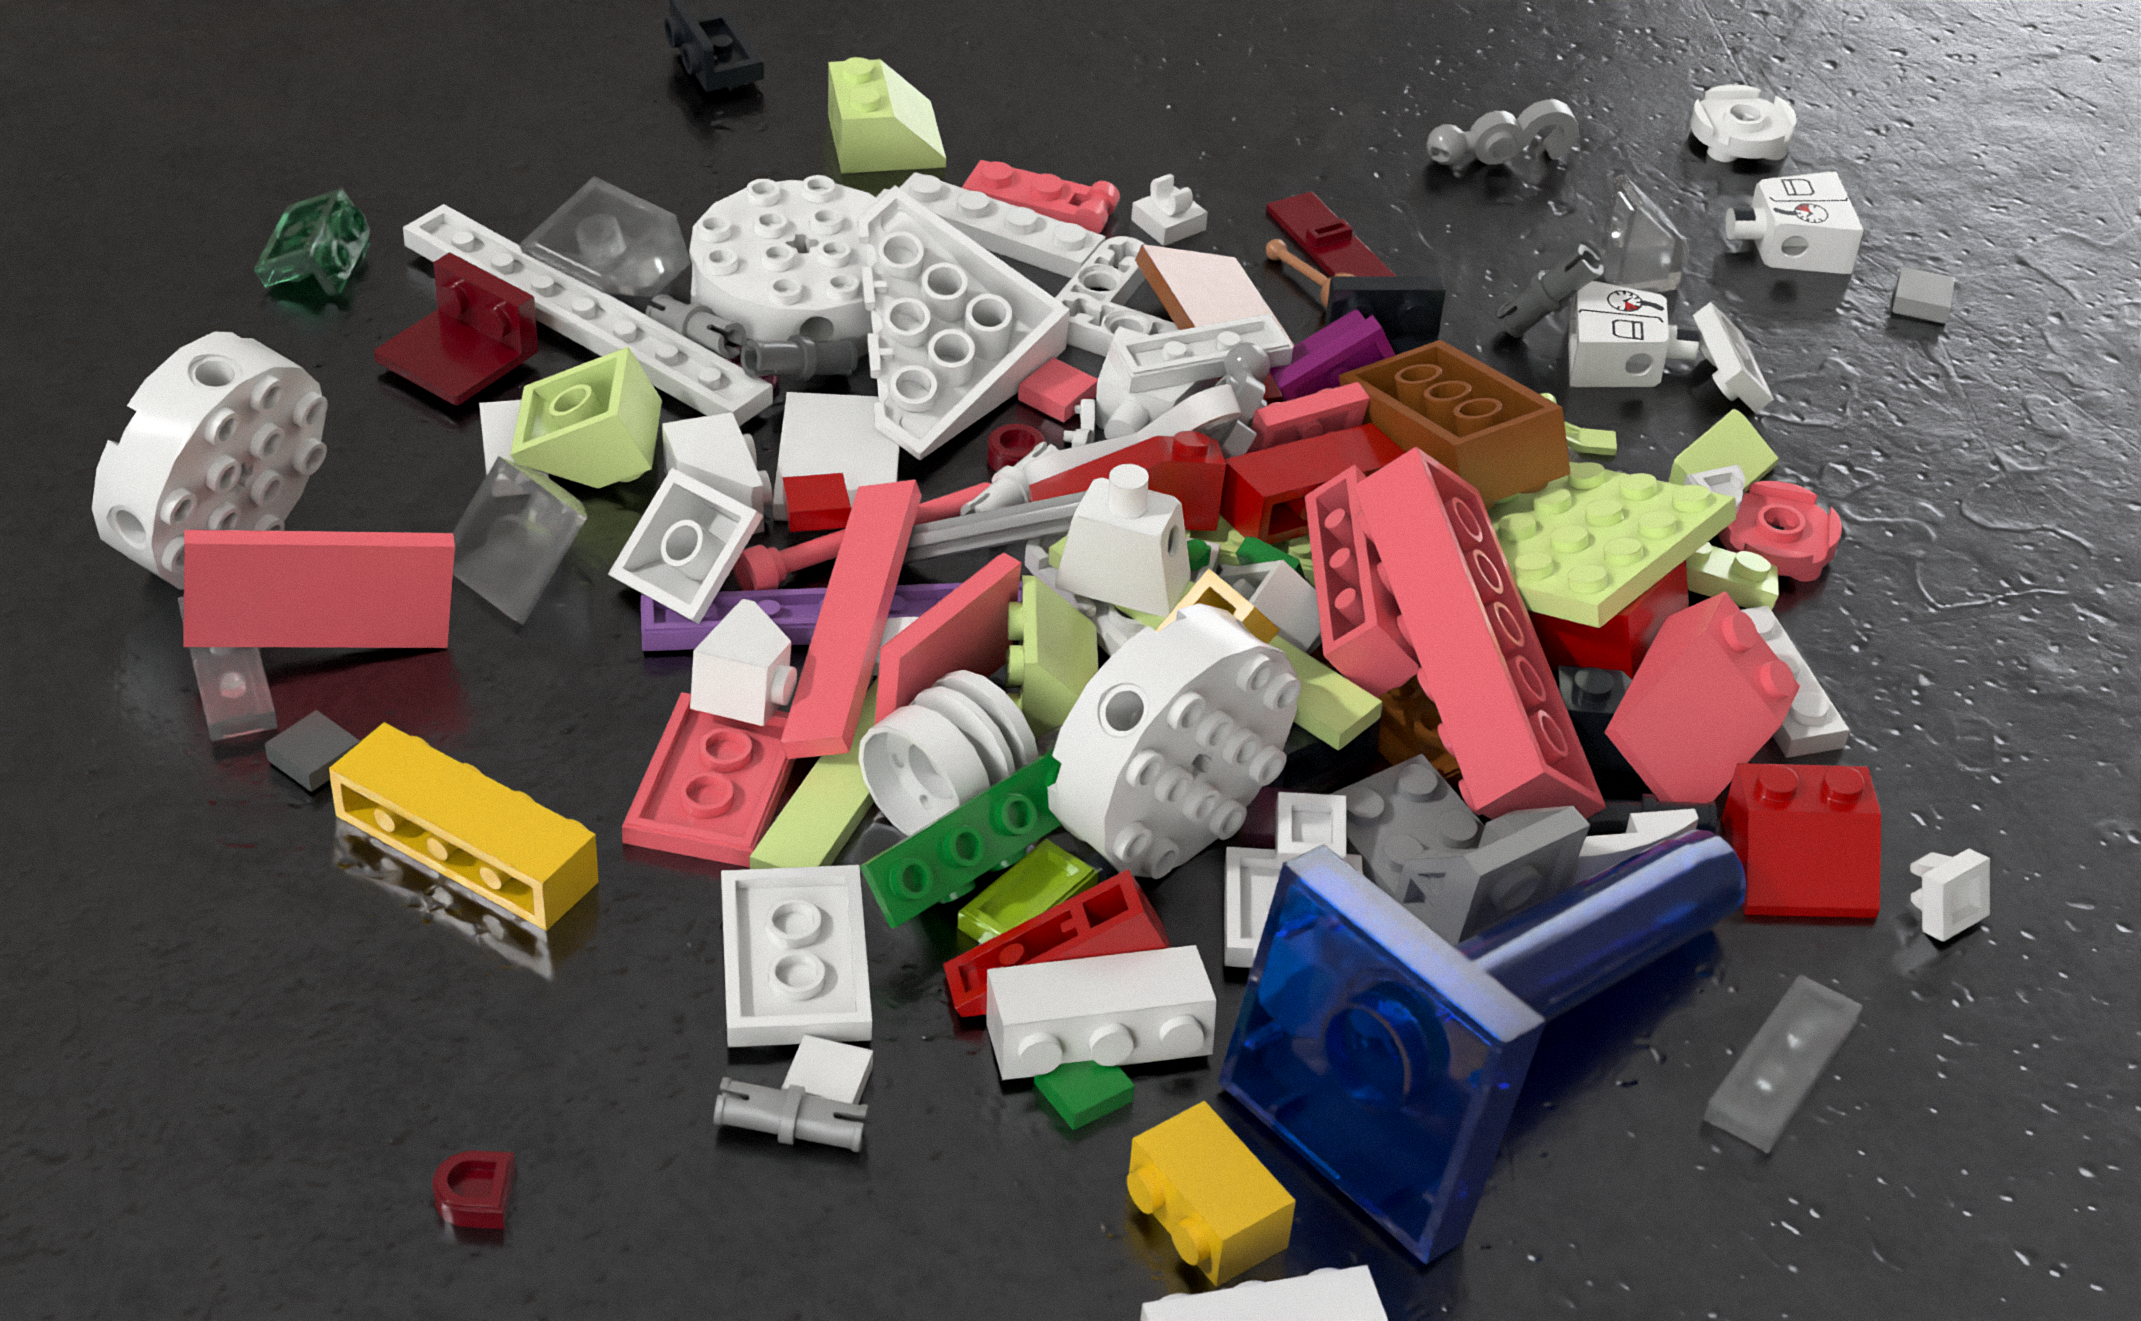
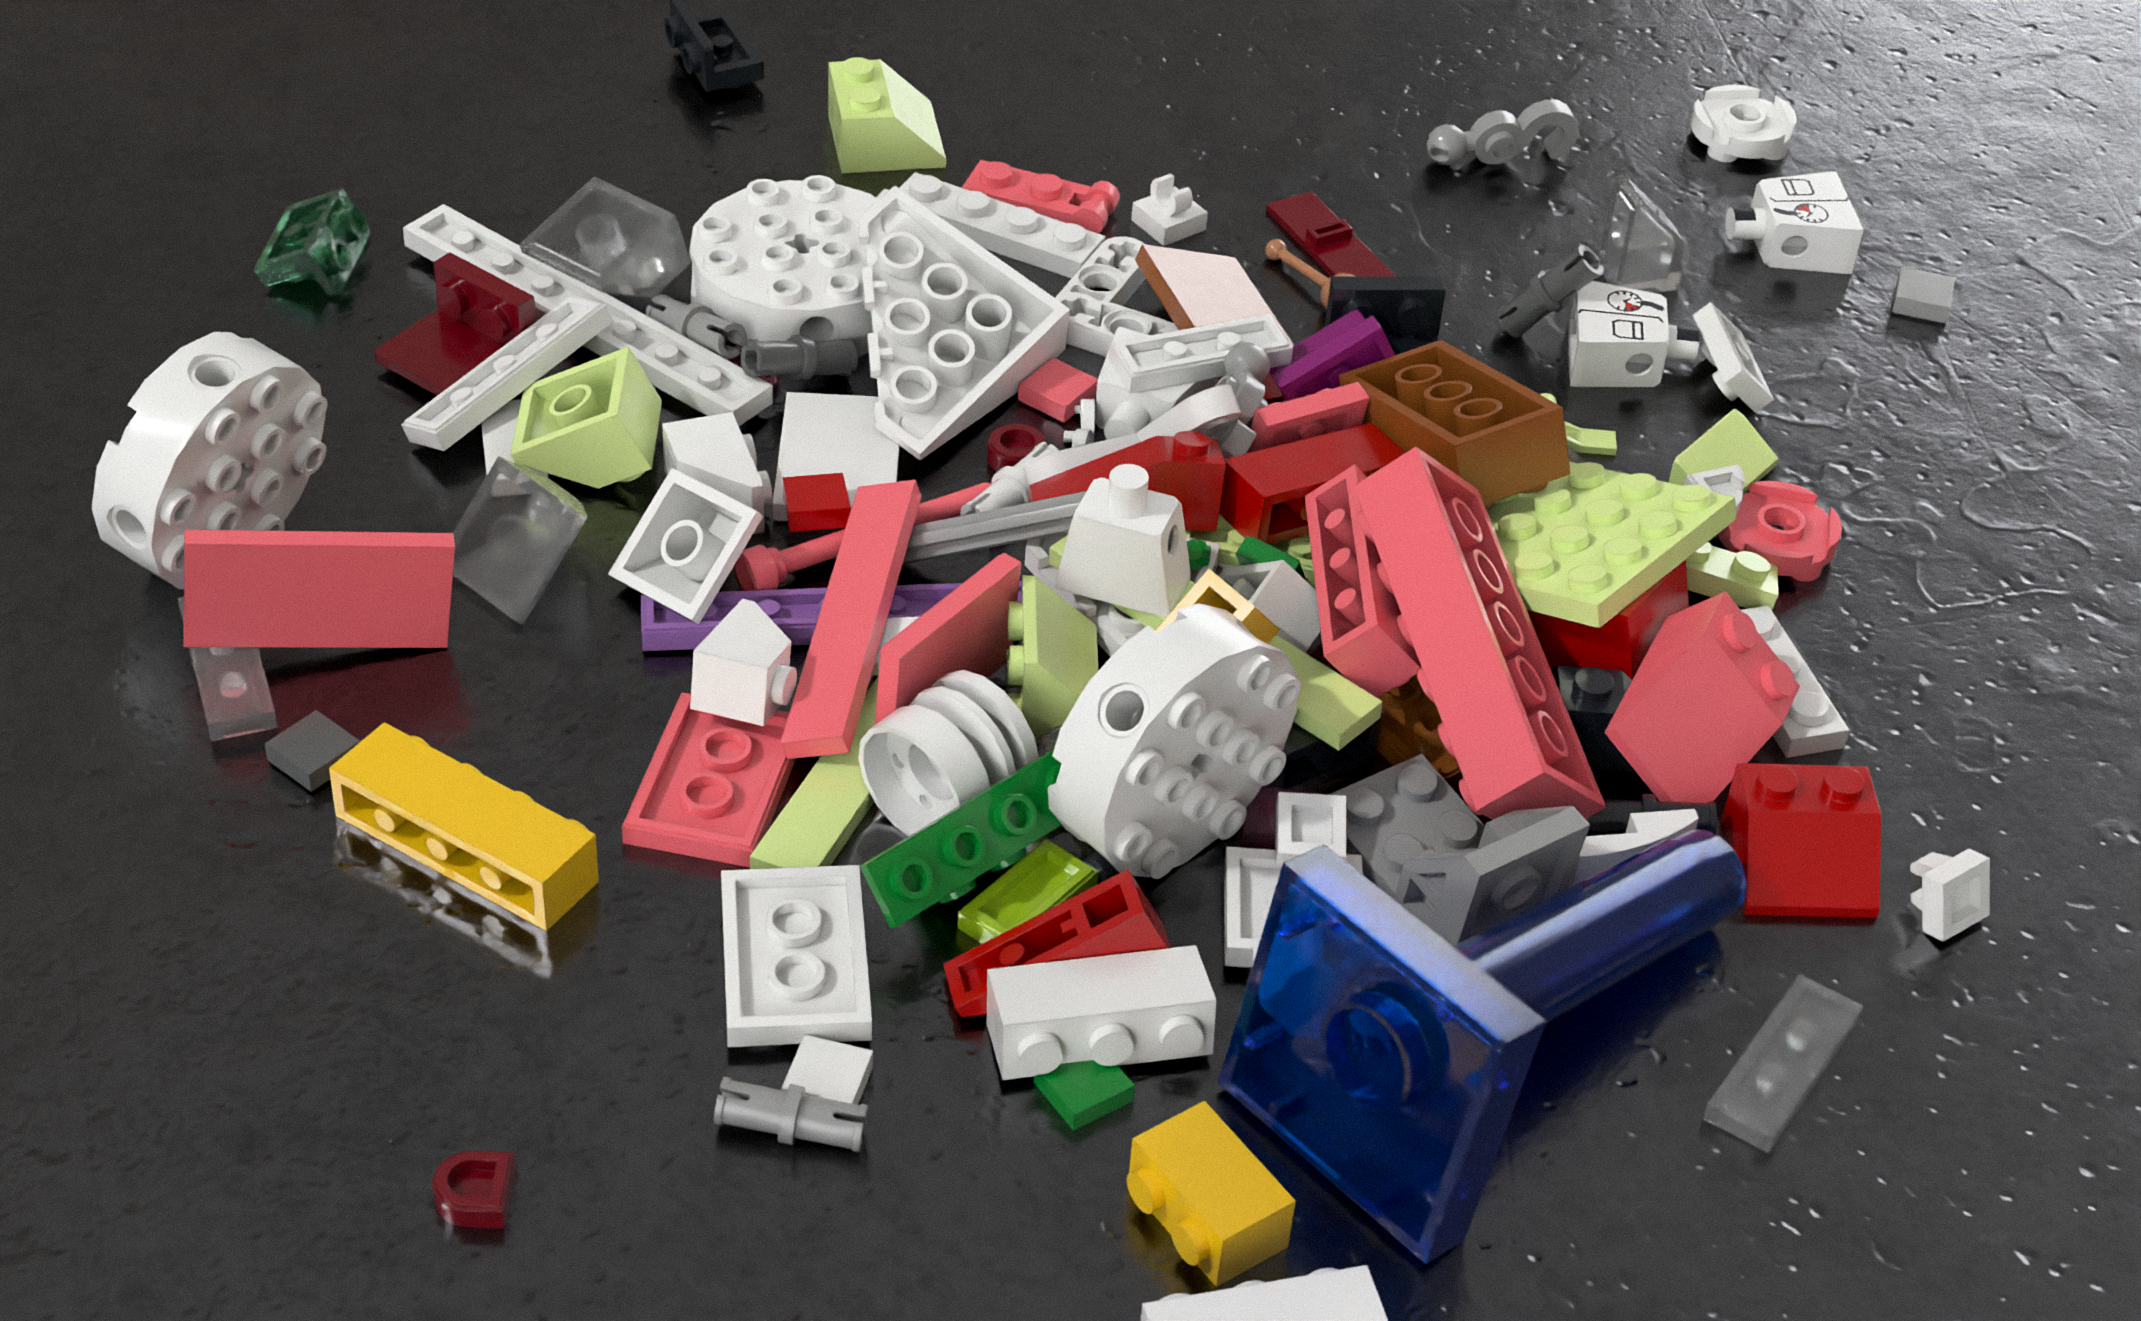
none -> white tile [401,297,614,451]

